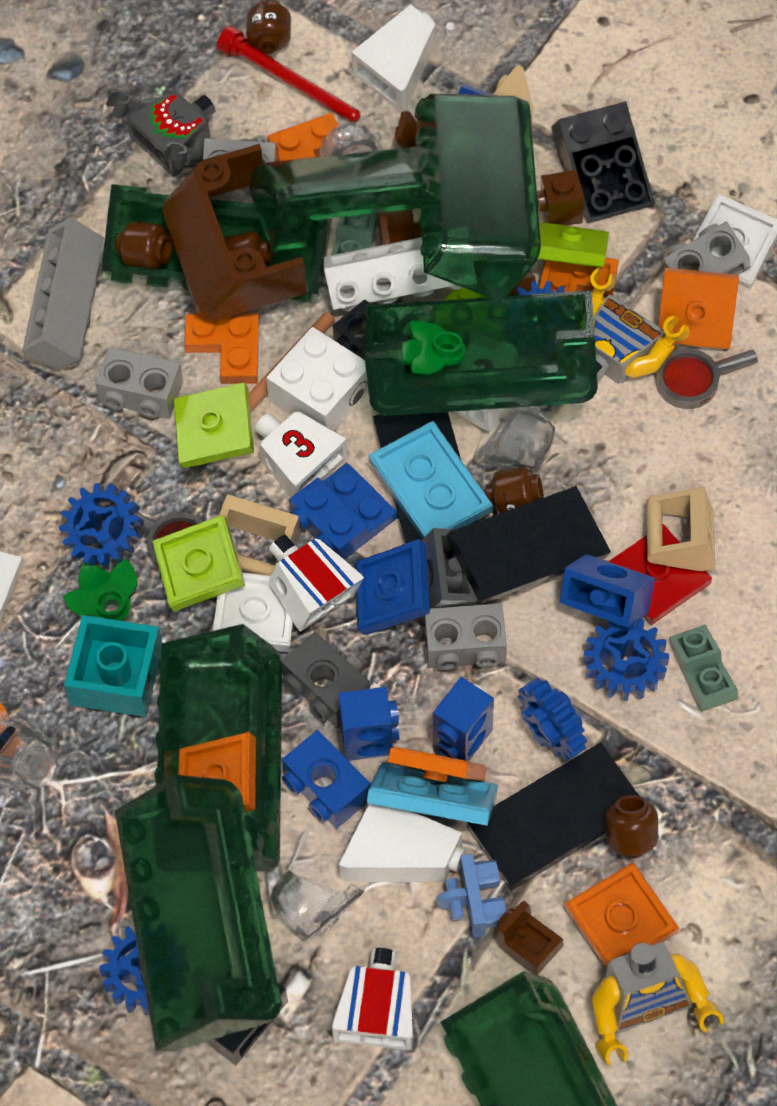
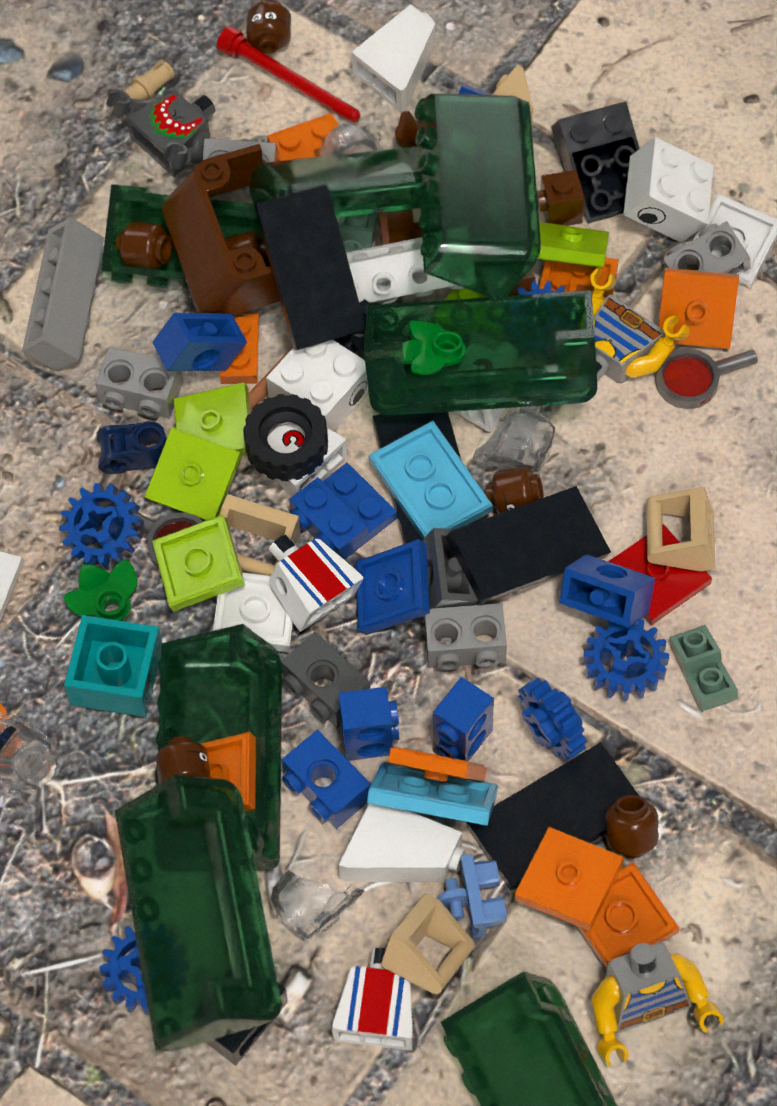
reddish brown bracket [497,901,564,975] -> none
none -> dark blue piece [96,421,167,474]
none -> tan pin [111,60,175,118]
none -> lime plate [145,427,243,521]
none -> blue brick [152,313,247,371]
none -> reddish brown head [156,736,211,800]
none -> black tyre [243,394,328,481]
none -> black tile [253,184,367,350]
none -> tan tile [381,893,475,994]
none -> orange plate [515,827,624,931]
none -> white brick [624,137,714,243]

